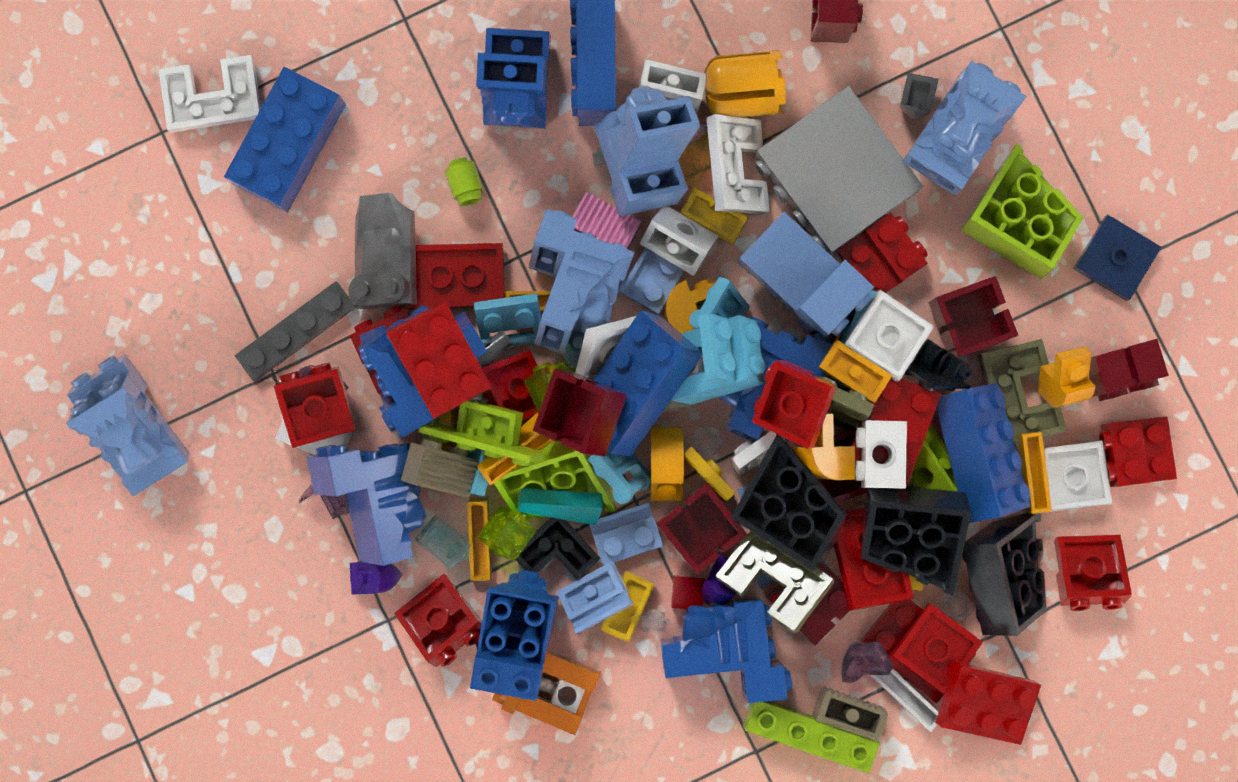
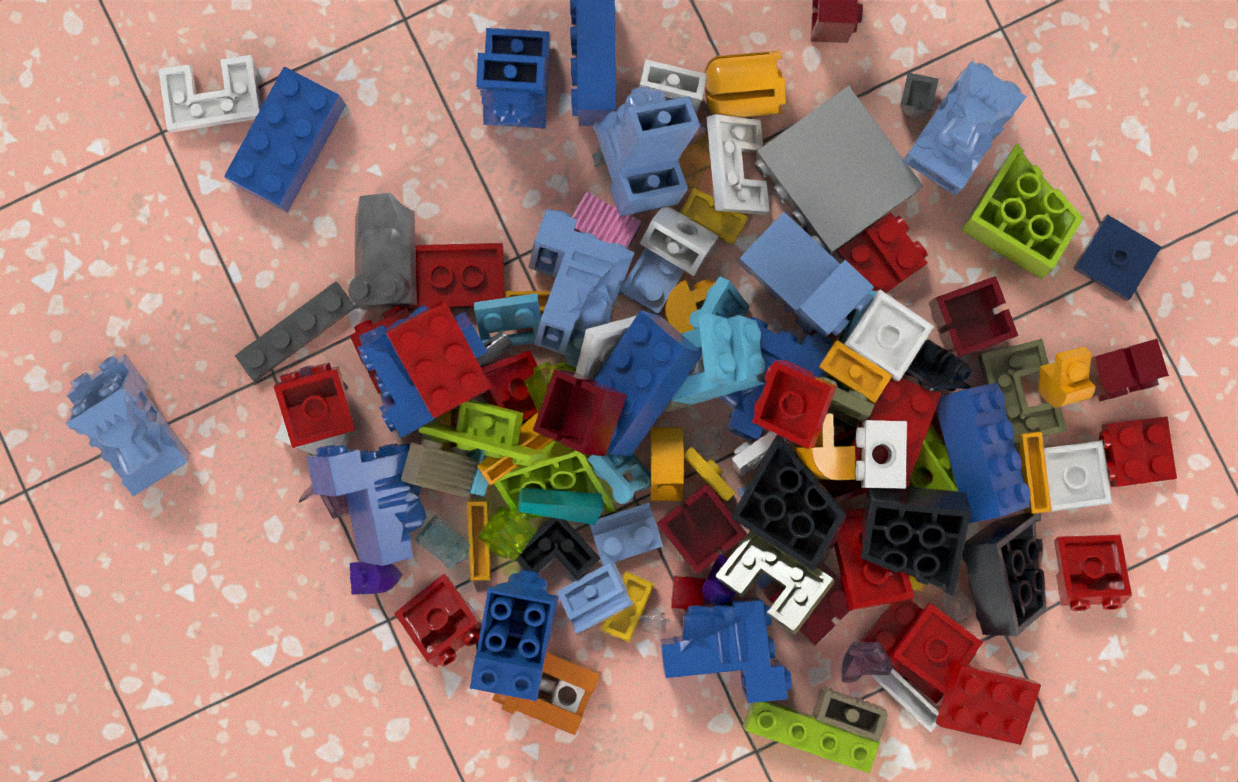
lime brick [445,157,484,206] -> none

